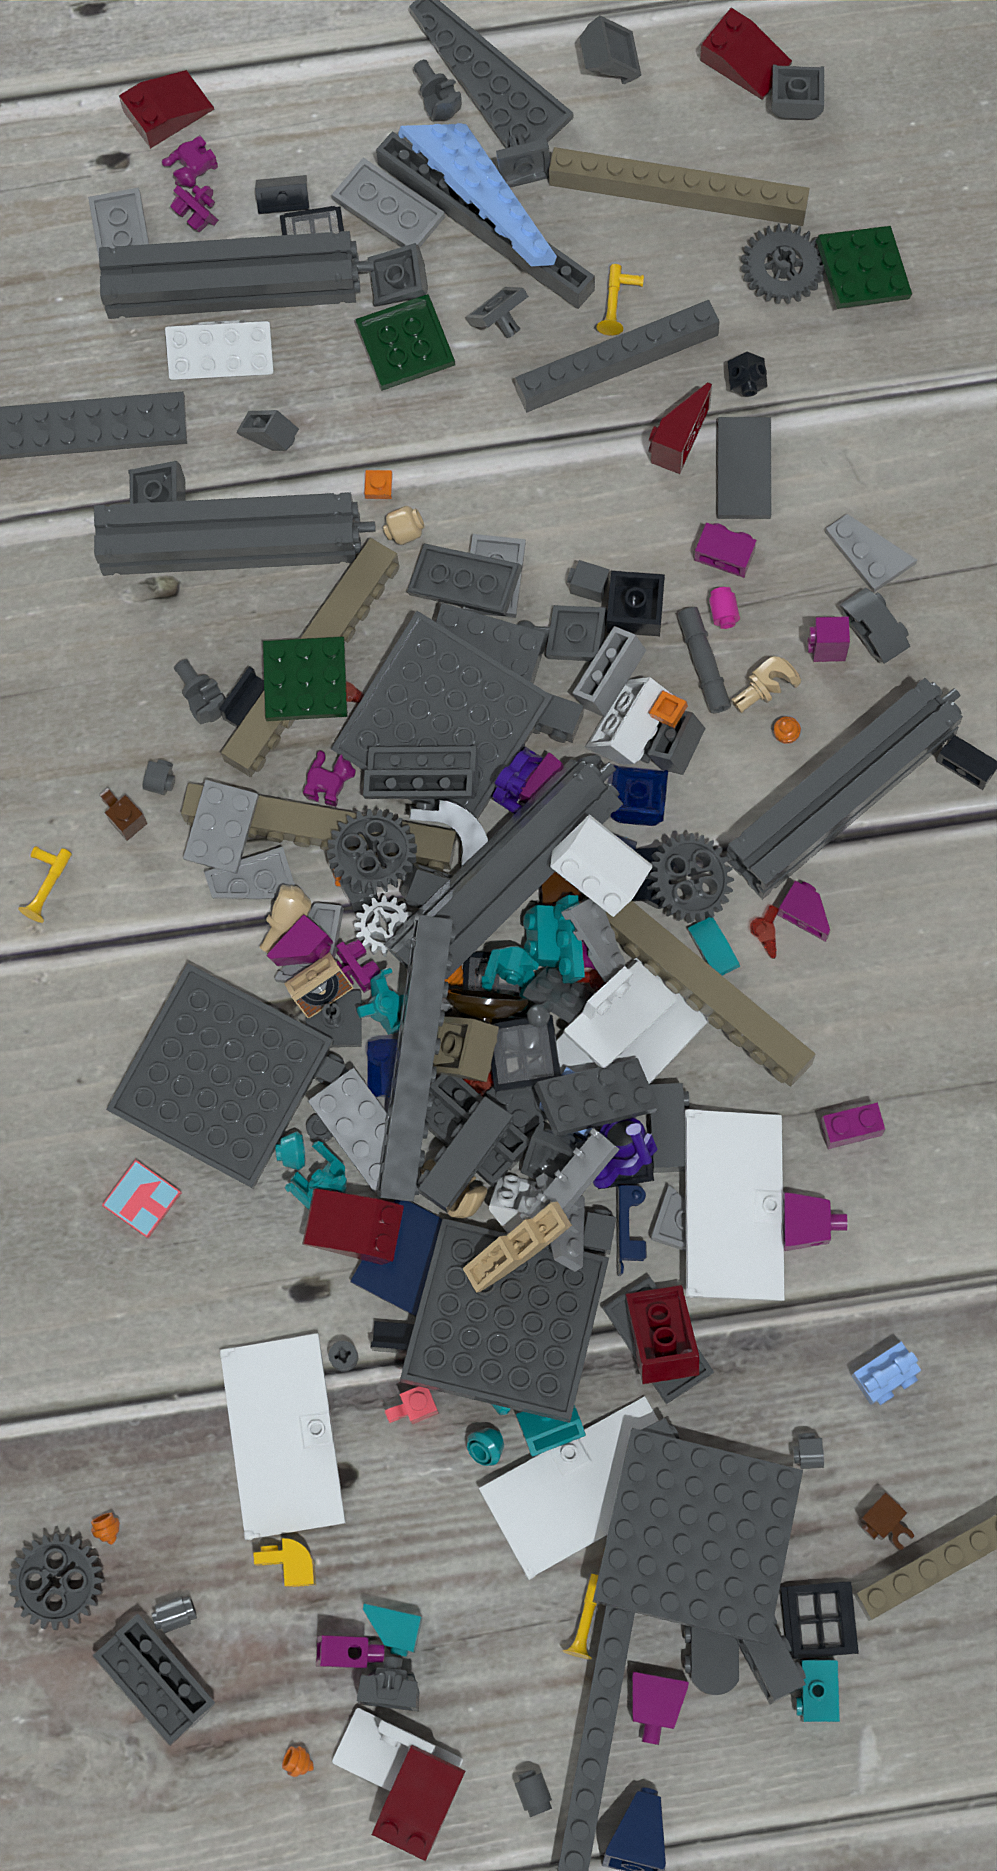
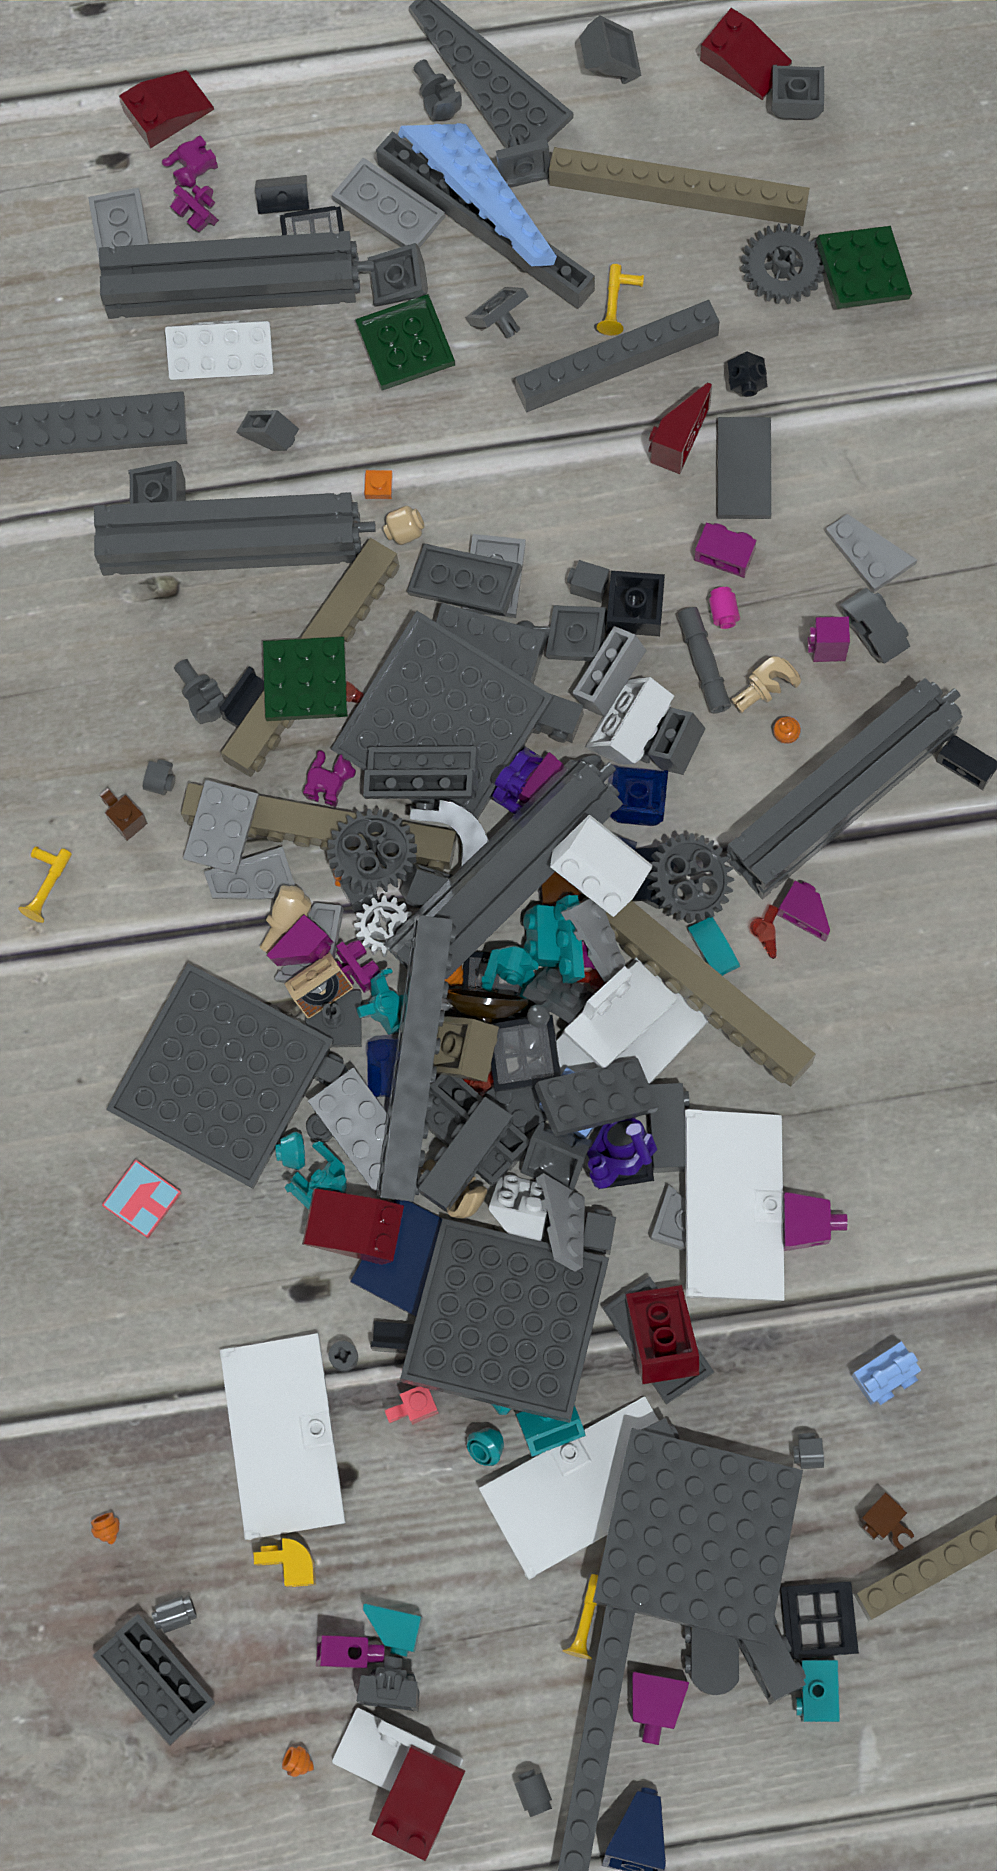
dark grey gear [8,1533,105,1630] -> none
tan slope [463,1202,572,1293] -> none
light grey hinge [520,1128,619,1220] -> none
dark blue piece [617,1185,647,1276] -> none
orange plate [649,691,688,728] -> none
magenta brick [820,1102,885,1149] -> none

